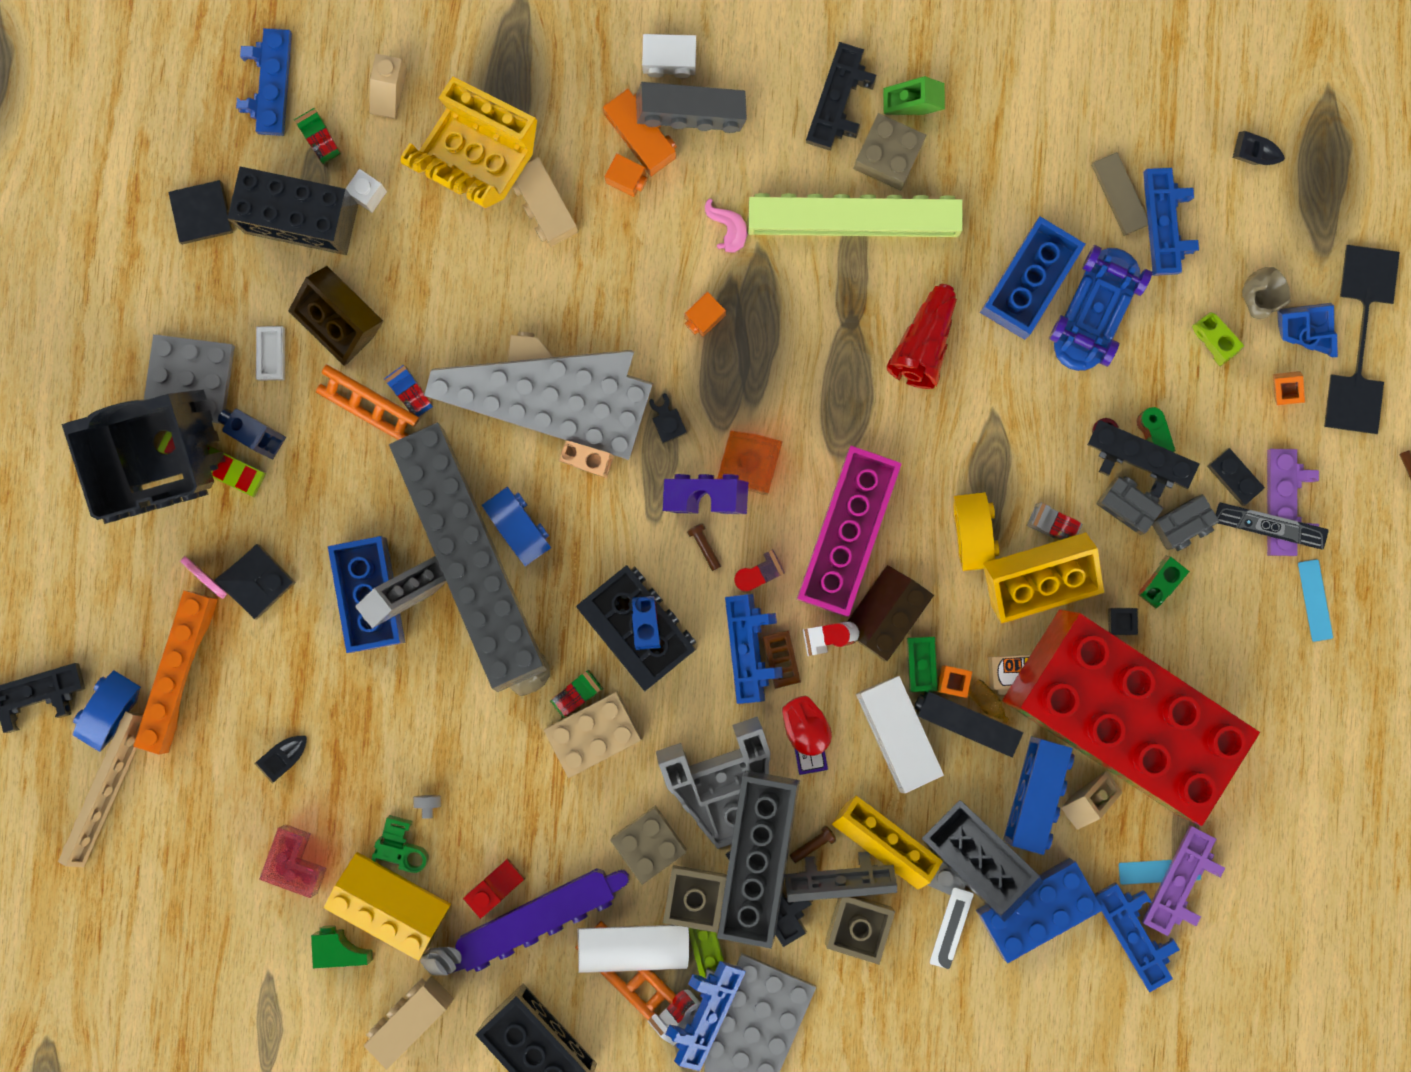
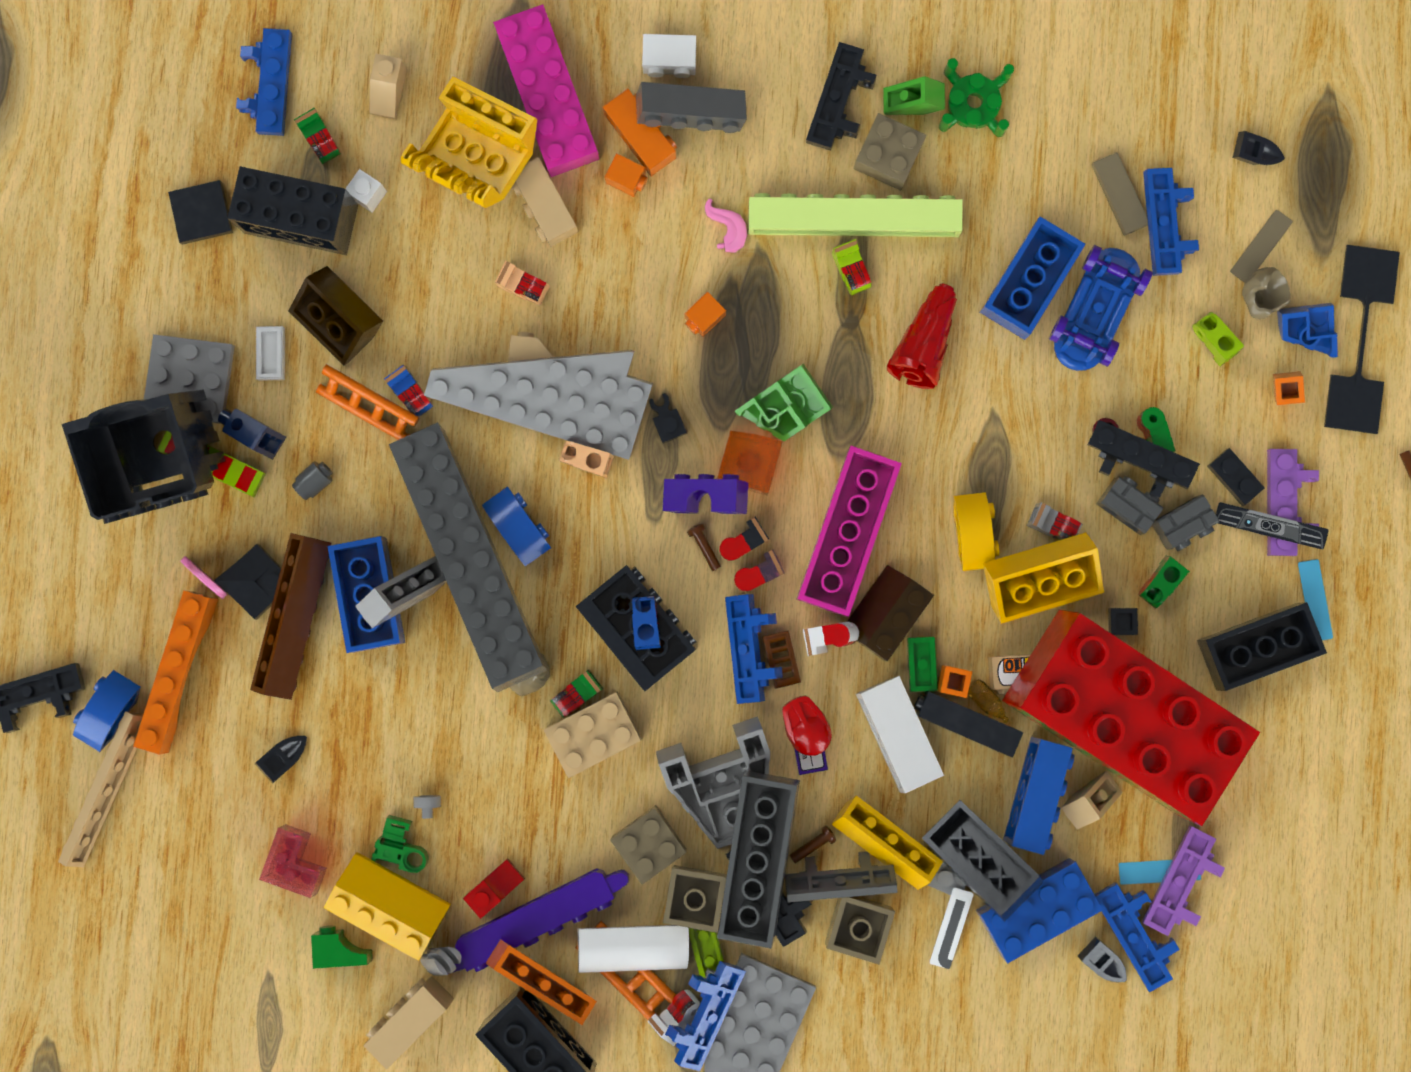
none -> reddish brown brick [250,533,332,700]
none -> dark grey brick [292,461,333,500]
none -> orange brick [486,939,597,1025]
none -> dark pink brick [493,4,600,178]
none -> leg [495,261,550,305]
none -> leg [719,516,769,561]
none -> bright green slope [735,364,833,441]
none -> leg [832,239,872,295]
none -> green plate [939,58,1014,137]
none -> plate [1078,936,1127,982]
none -> black brick [1197,602,1327,691]
none -> dark tan sticker [1230,210,1293,283]

